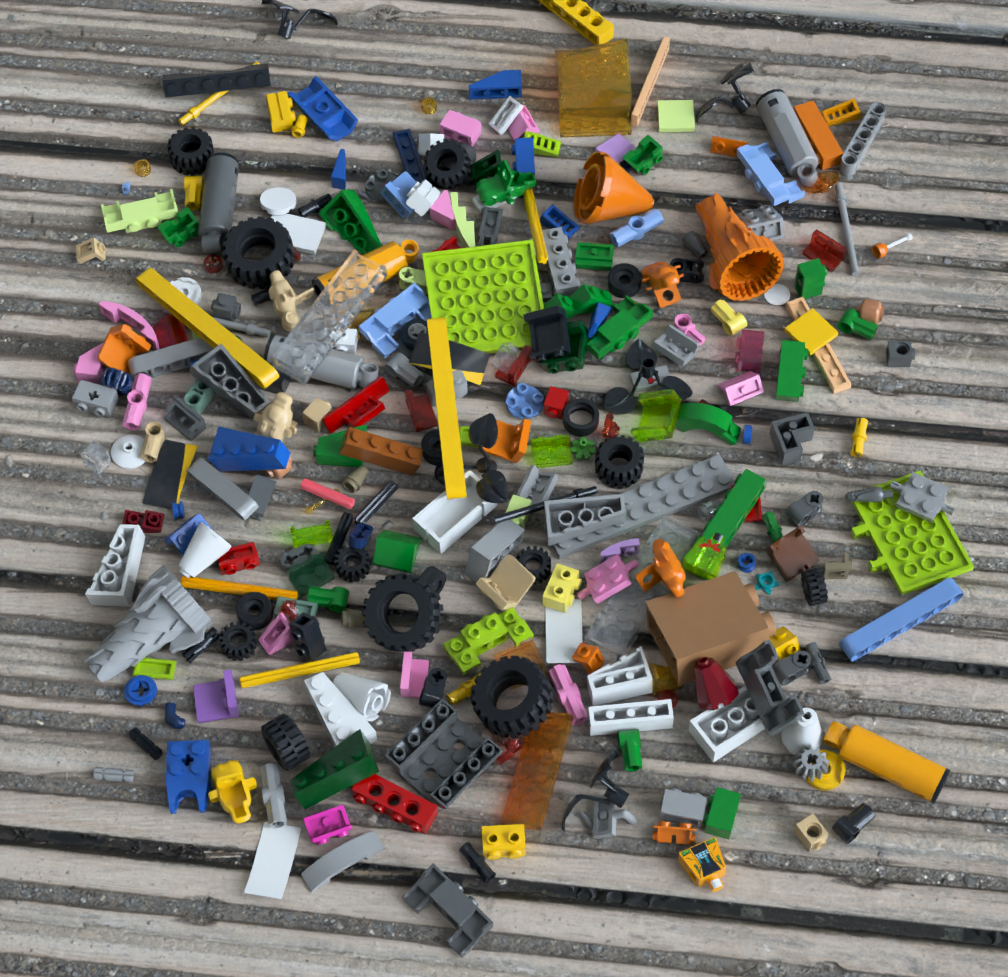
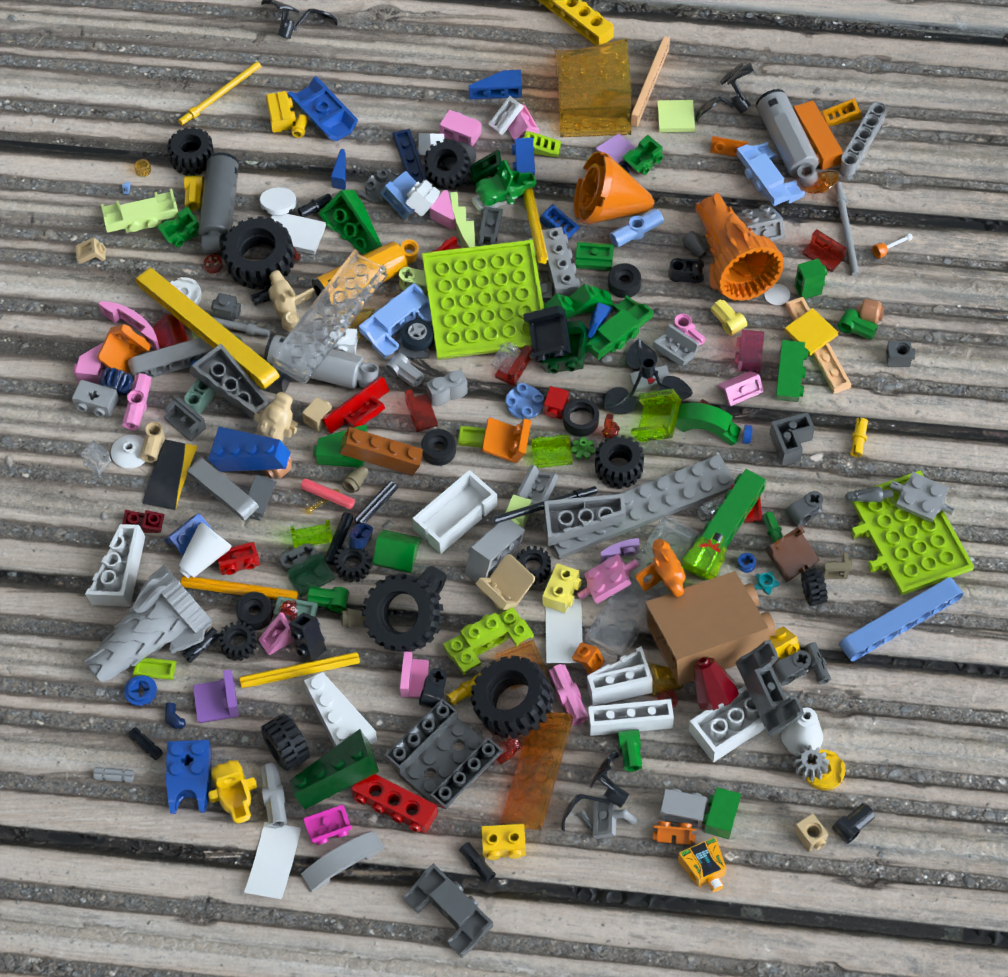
black arch [162,63,271,98] -> none
blue bush [172,501,185,520] -> none
white cone [333,672,391,721] -> none
black sticker [409,332,490,385] -> none
clear yellow axle [421,97,437,115] -> none
yellow beam [427,317,467,500] -> none
black plant [434,413,508,503] -> none
orange piece [640,261,684,308] -> none
light orange piece [823,721,951,804] -> none

